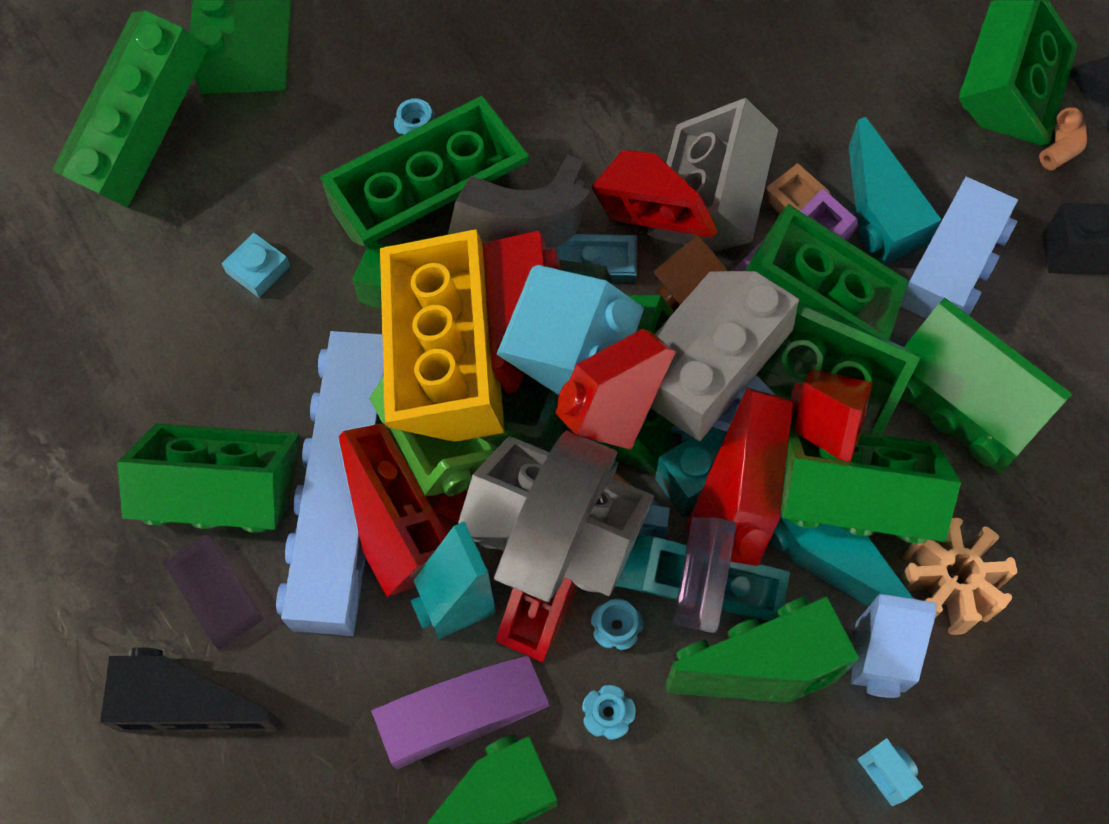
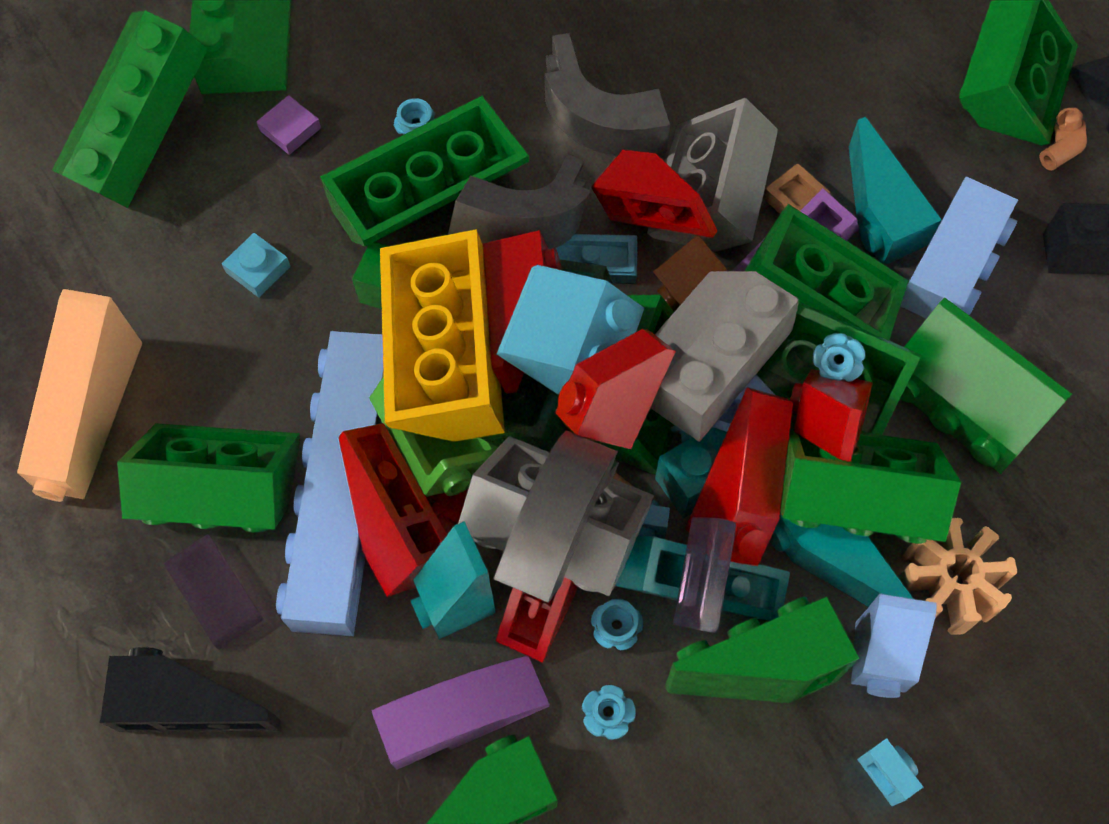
none -> light nougat slope [17,289,142,502]
none -> medium lavender tile [256,95,321,155]
none -> flat silver arch [544,33,670,156]
none -> medium azure plate [813,333,865,382]

